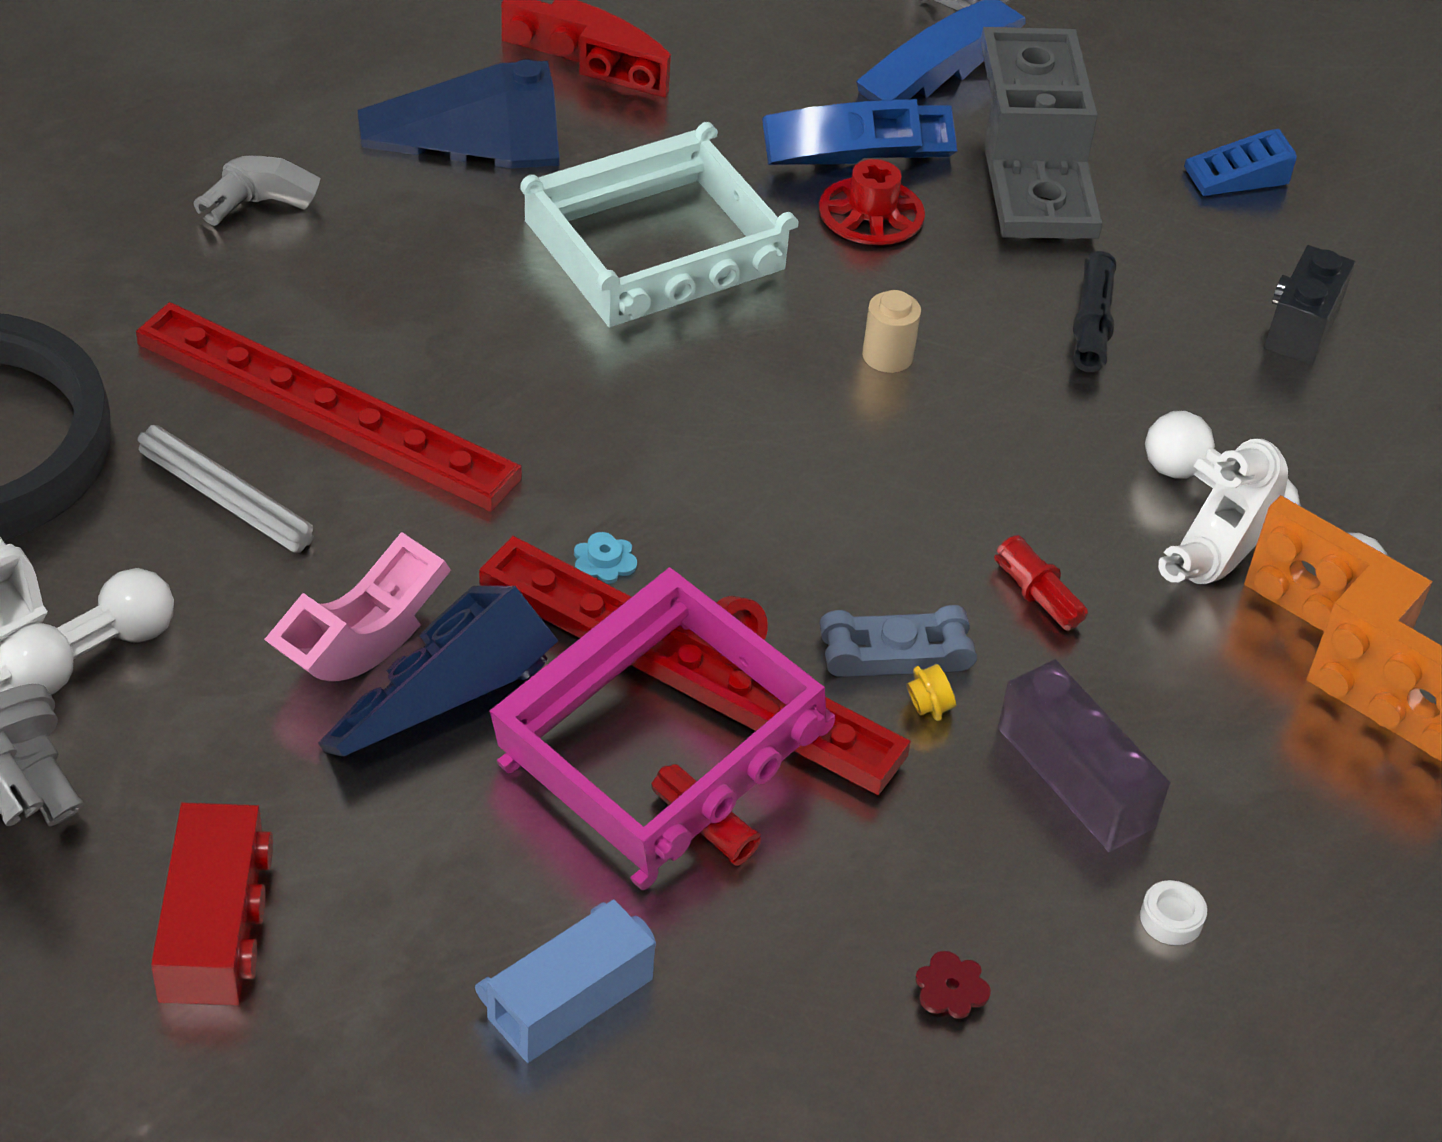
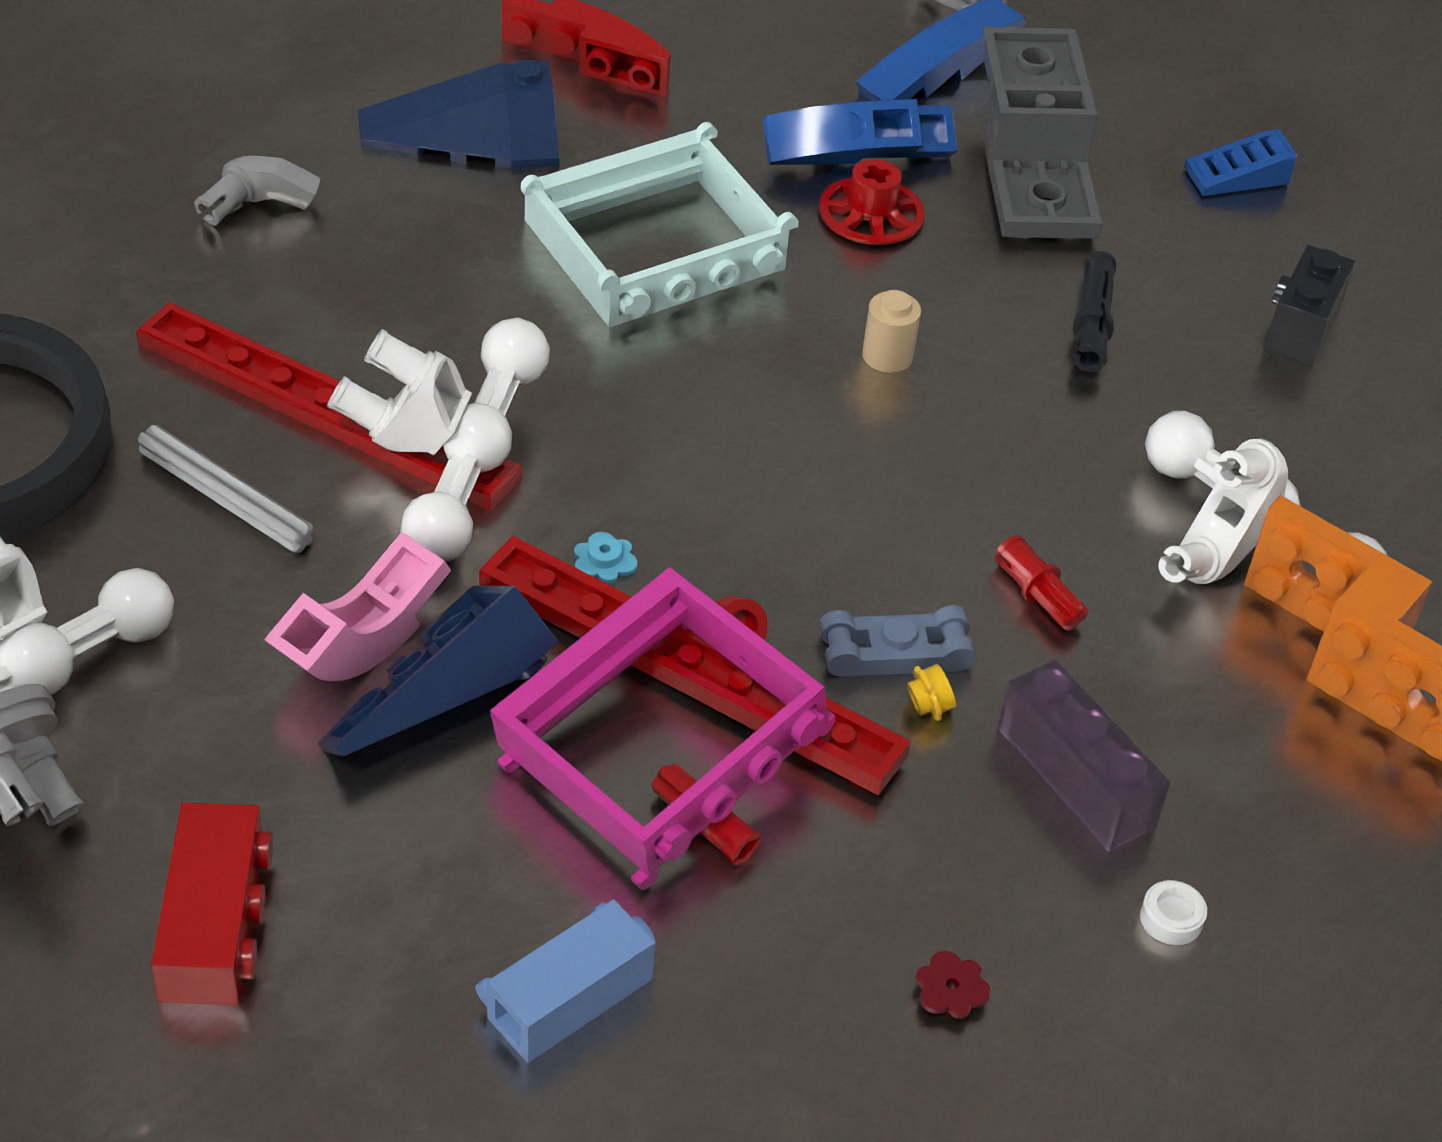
none -> white connector [327,317,550,562]

